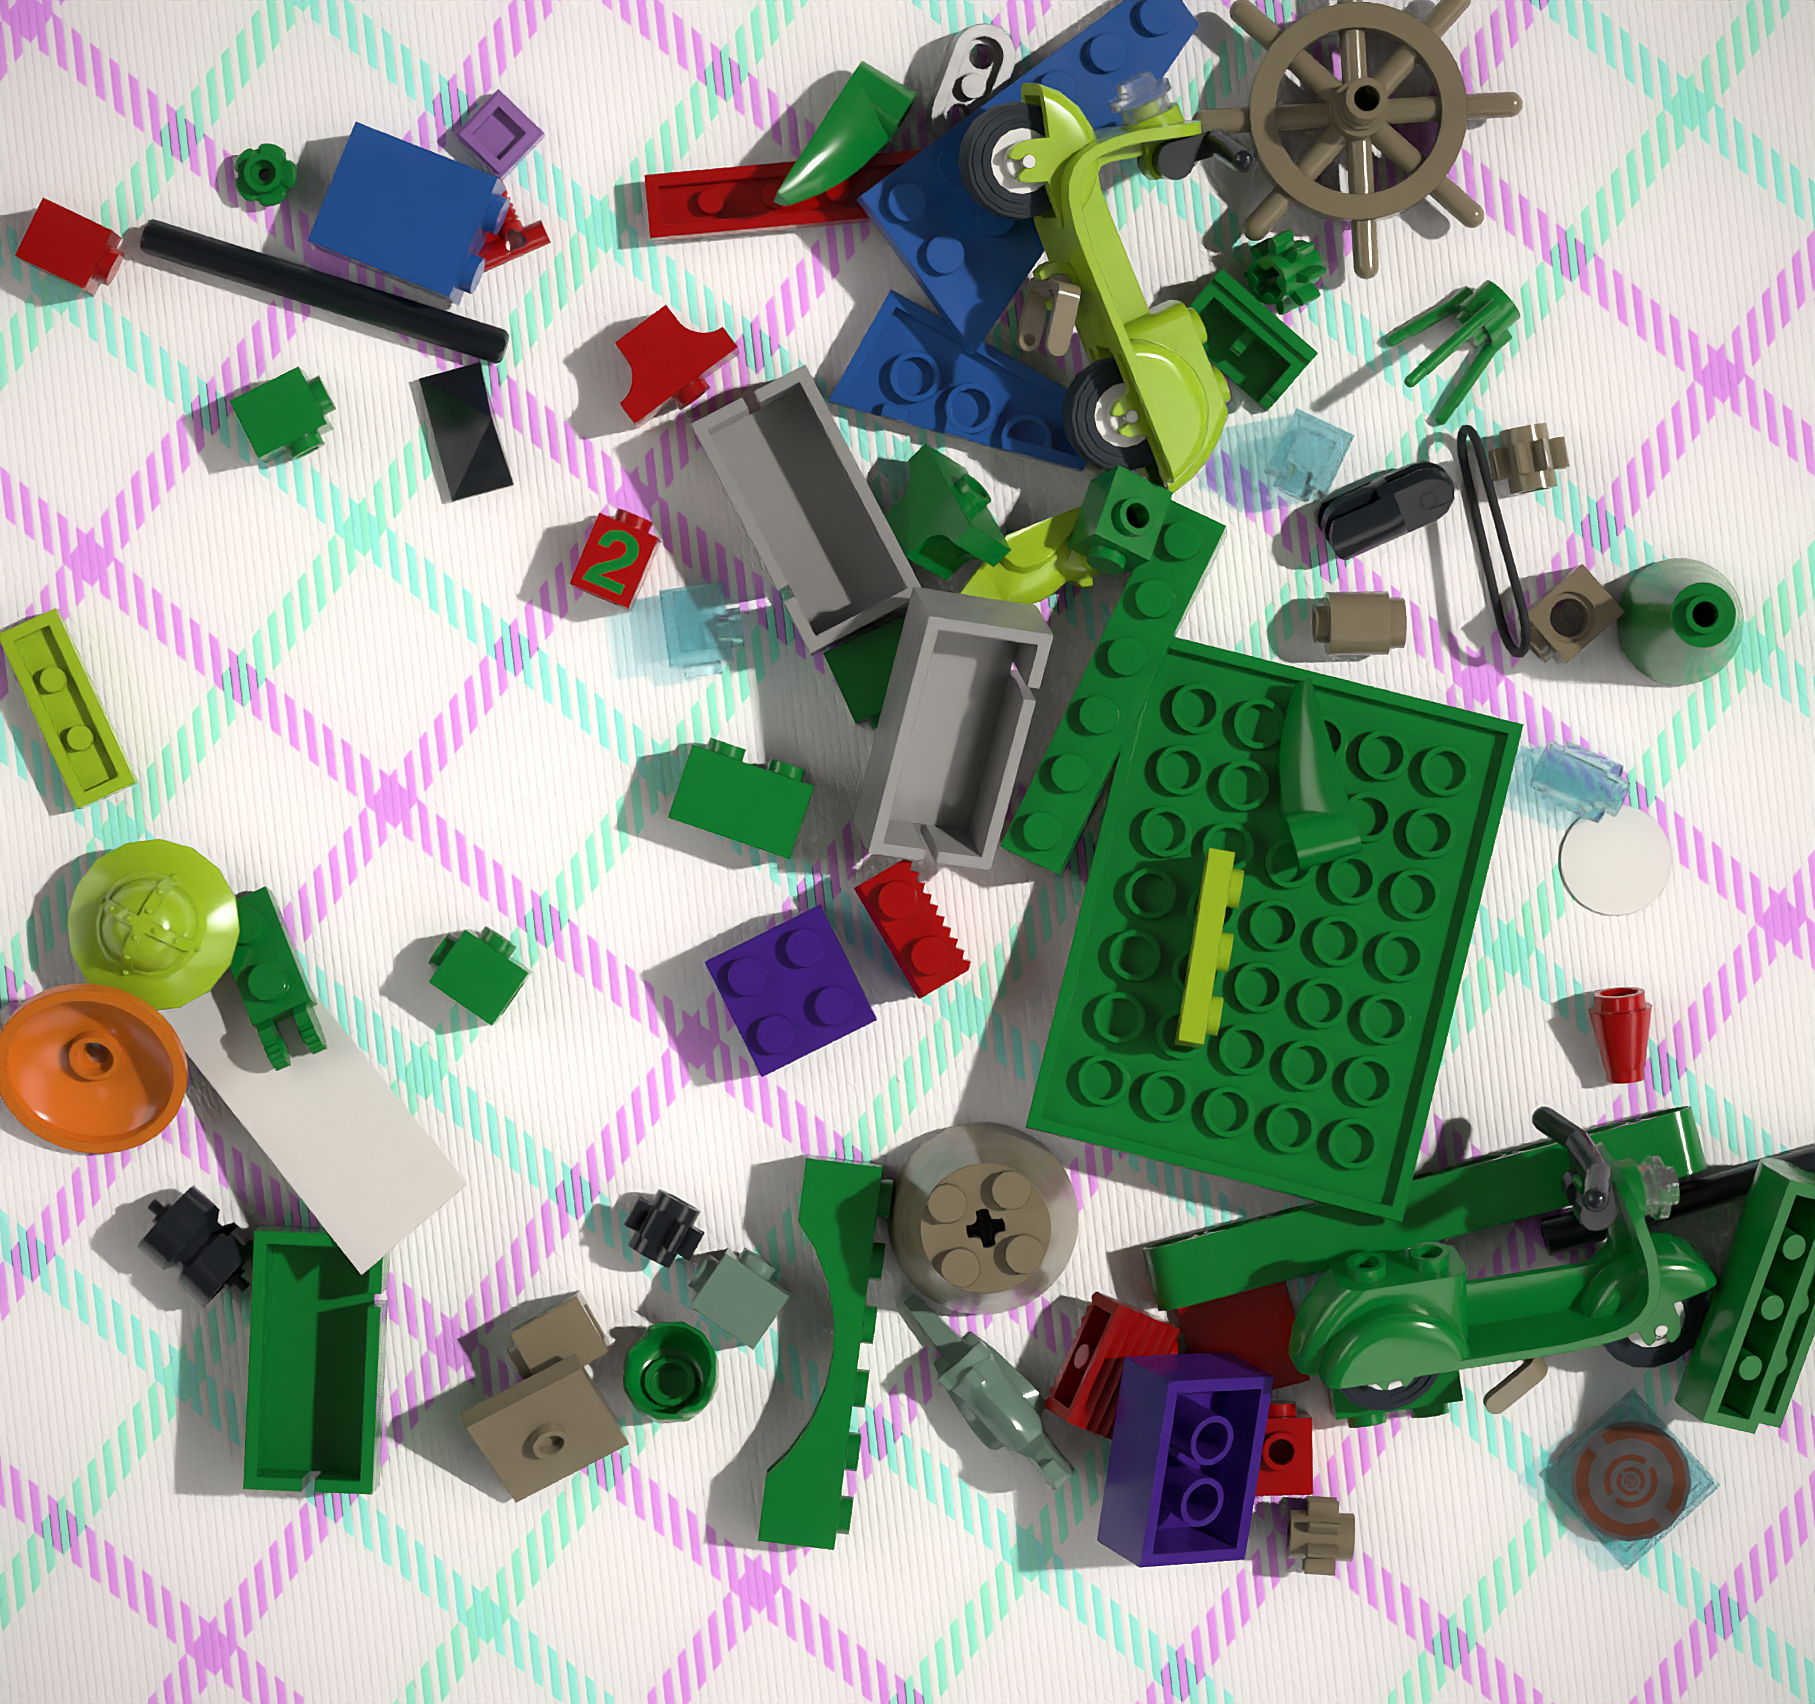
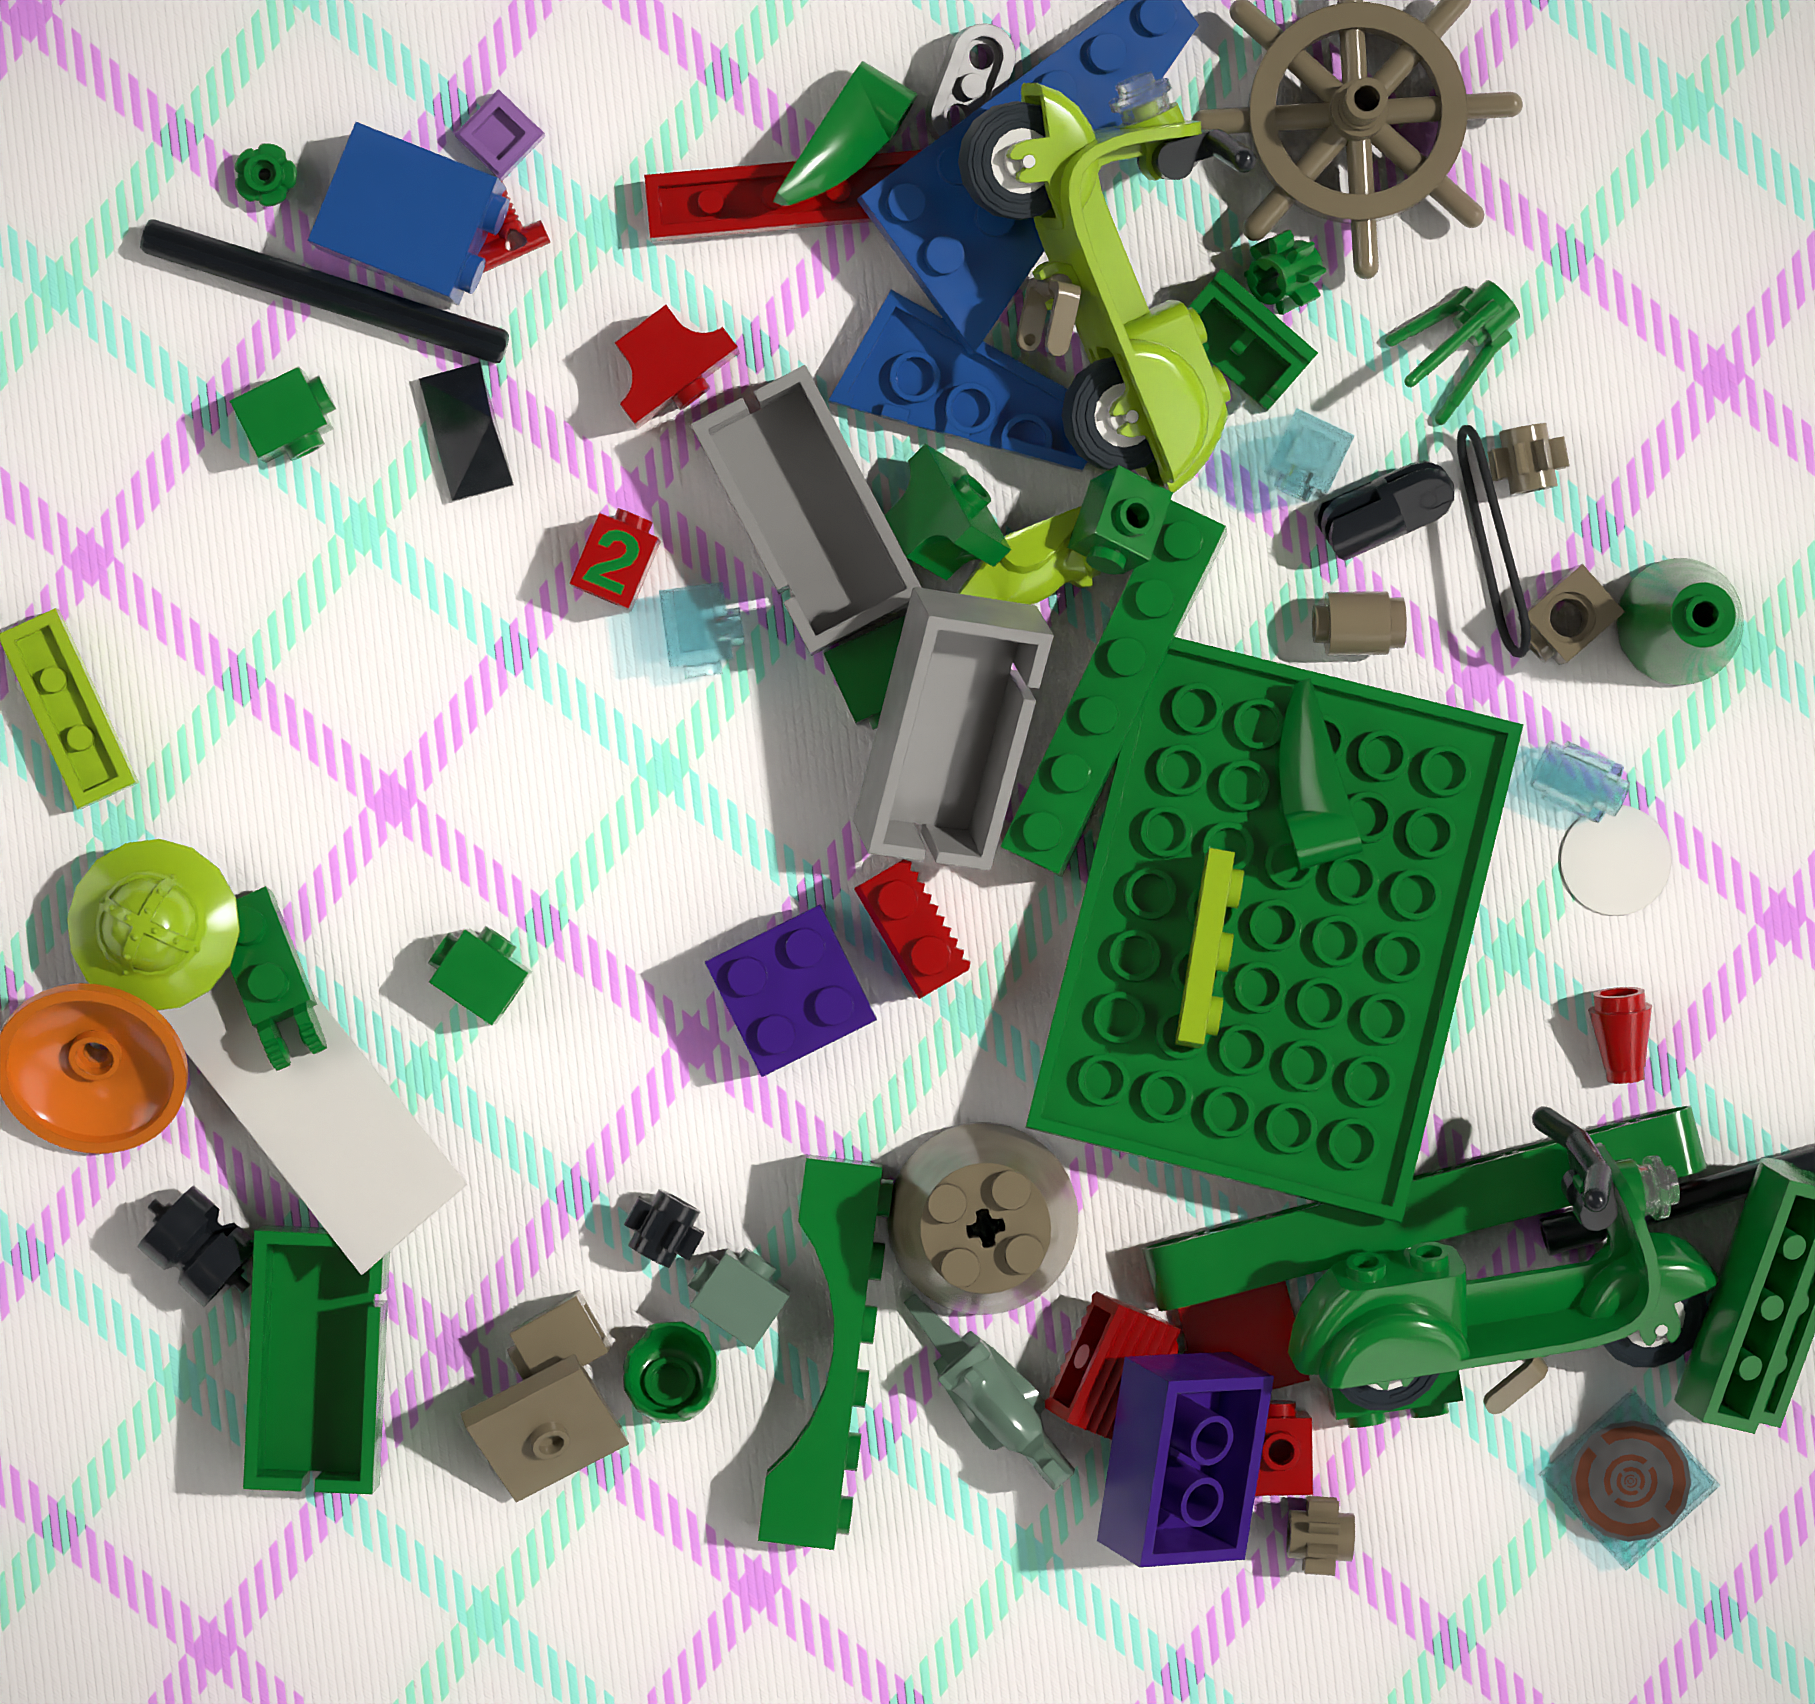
red brick [15,197,124,296] -> none
green brick [668,737,815,859] -> none

